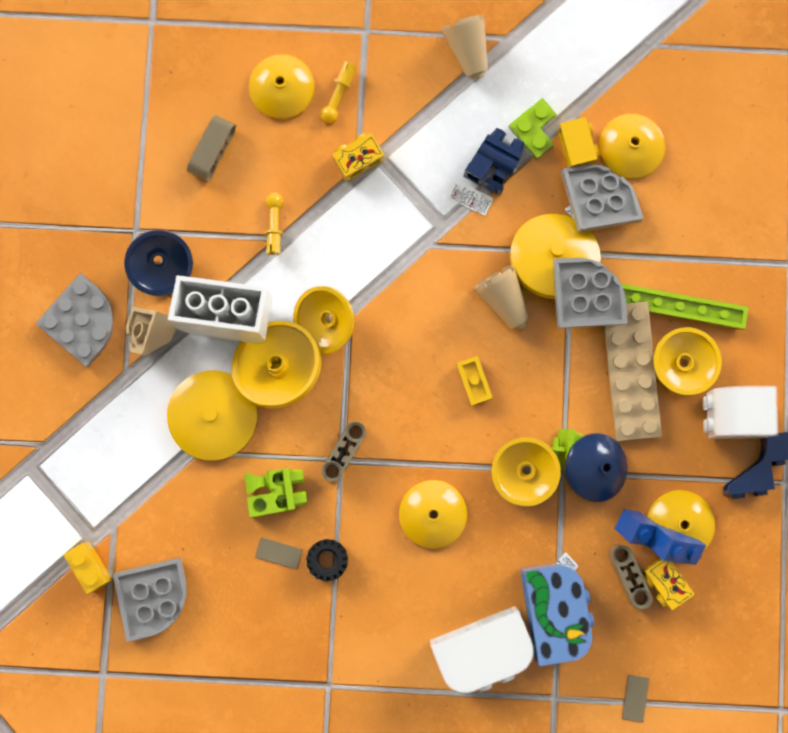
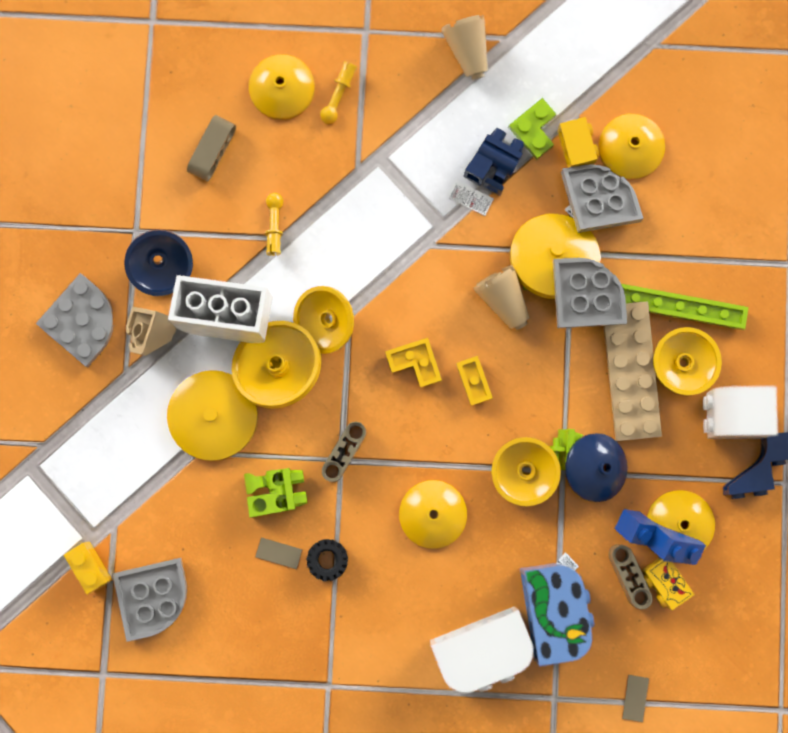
yellow brick [332,133,384,182] -> none
none -> yellow plate [385,338,442,388]

